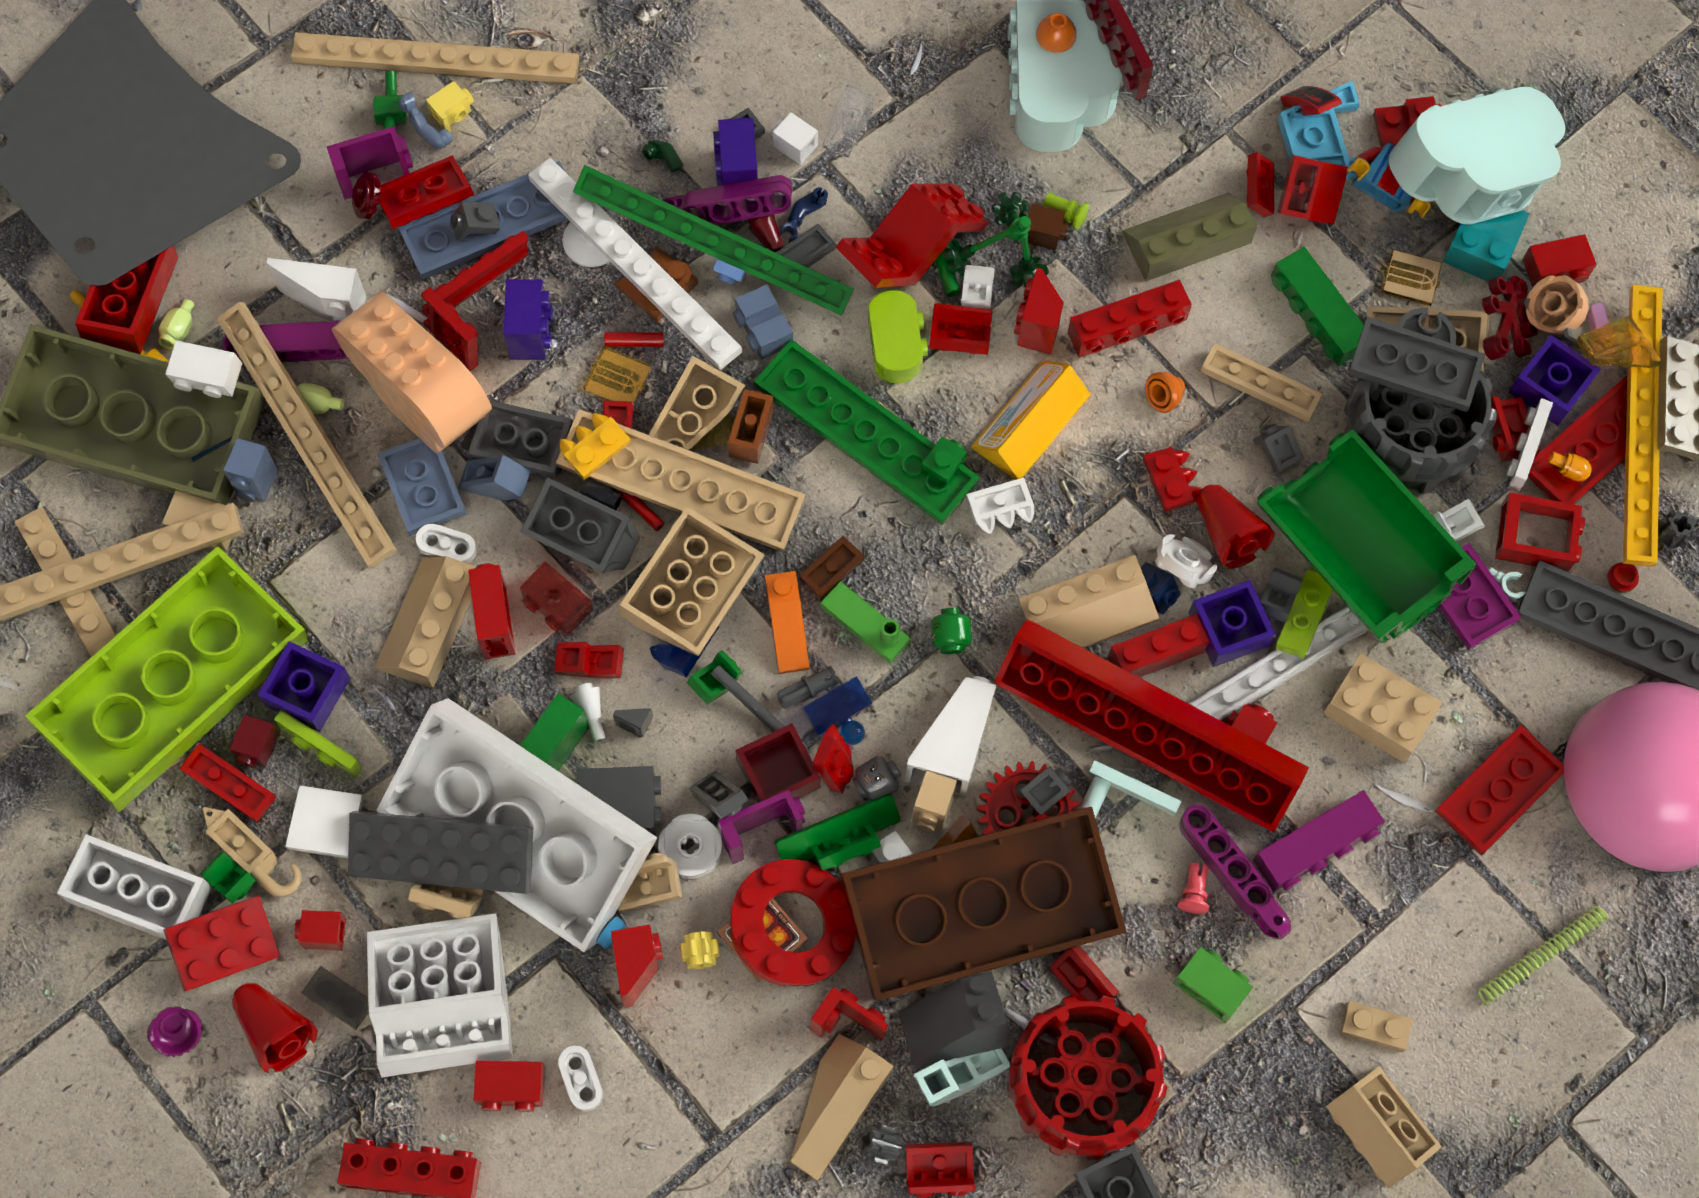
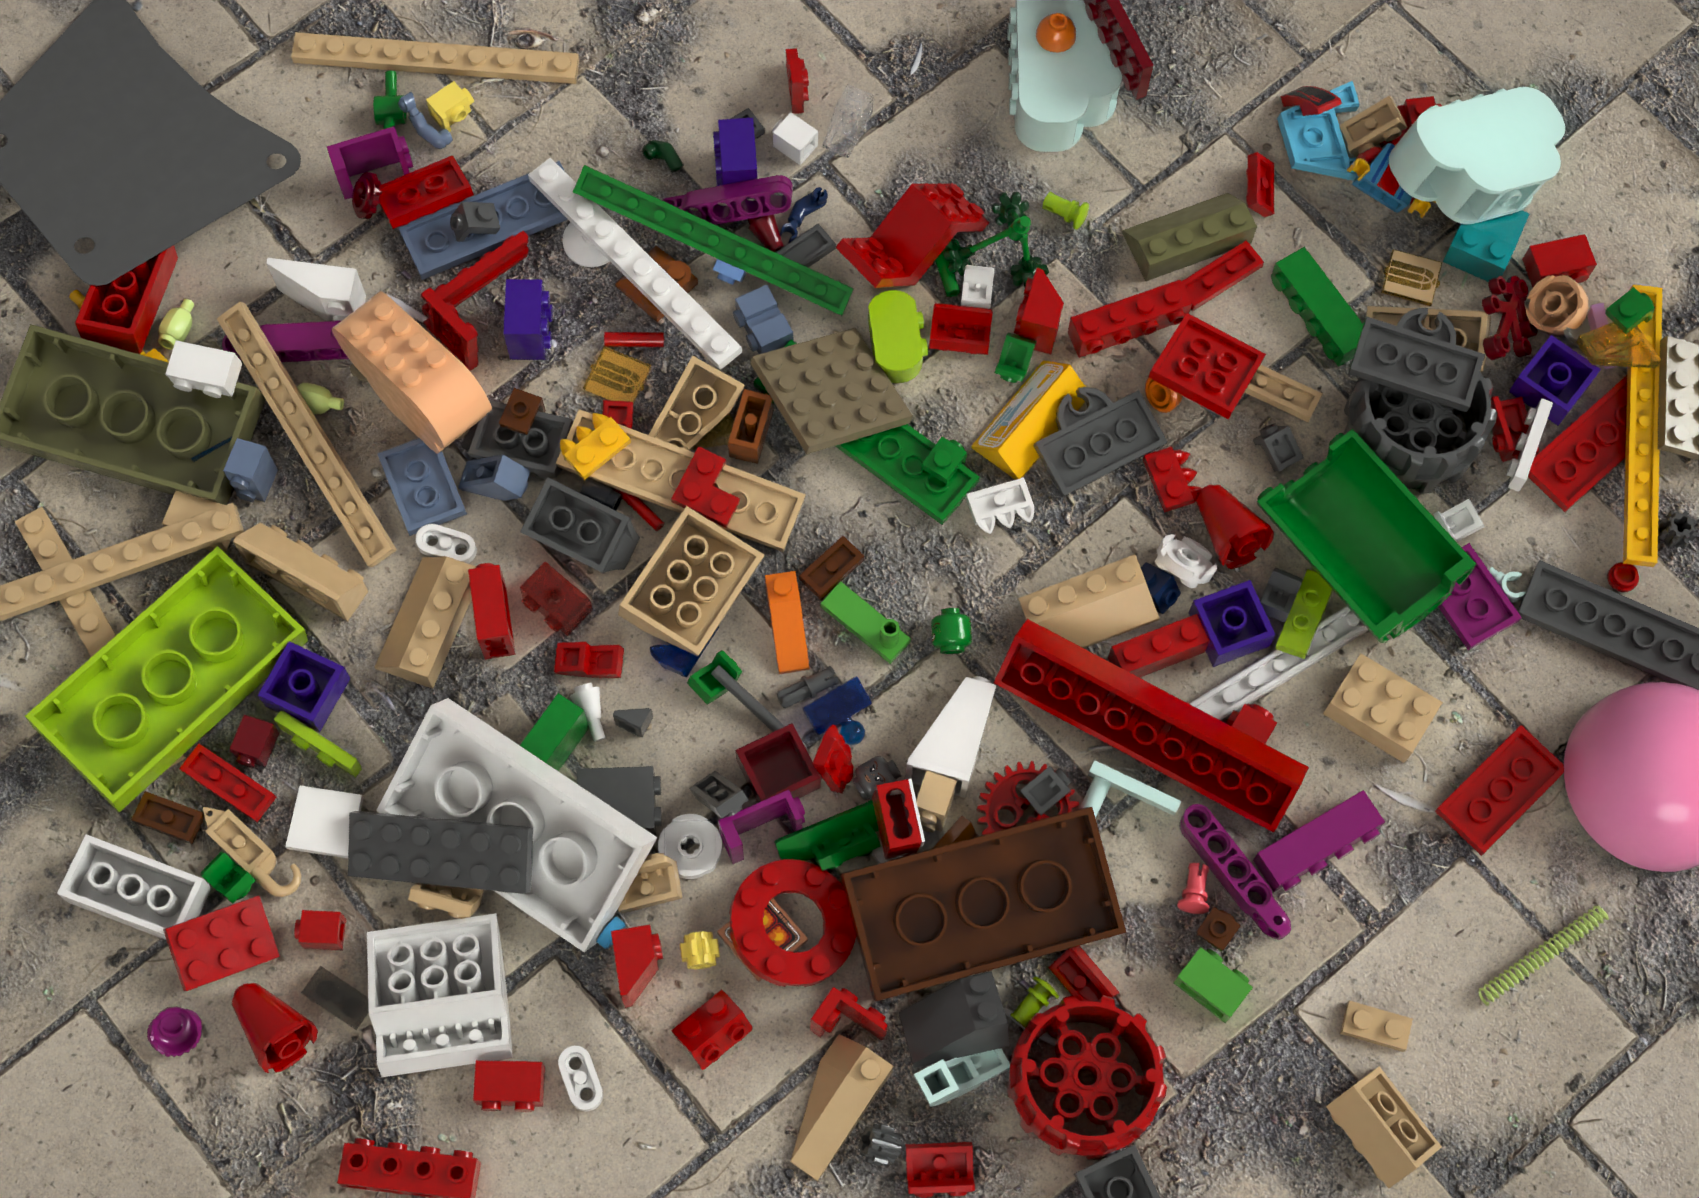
reddish brown brick [1027,203,1069,250] -> none
red slope [1277,154,1348,224] -> none
red window [1495,492,1585,572] -> none
light orange cylinder [1548,452,1592,481] -> none
none -> reddish brown plate [131,791,205,844]
none -> tan slope [233,523,368,622]
none -> reddish brown bracket [499,388,546,435]
none -> red plate [671,446,740,528]
none -> red bracket [671,989,753,1070]
none -> dark tan plate [750,327,913,454]
none -> red plate [786,48,809,114]
none -> red piece [872,778,925,860]
none -> green bracket [994,332,1036,383]
none -> lime pin [1010,976,1059,1028]
none -> dark grey plate [1033,387,1168,498]
none -> red plate [1148,313,1266,420]
none -> red plate [1181,240,1264,311]
none -> reddish brown bracket [1196,907,1241,951]
none -> tan bracket [1339,96,1407,157]
none -> green bracket [1605,287,1655,334]

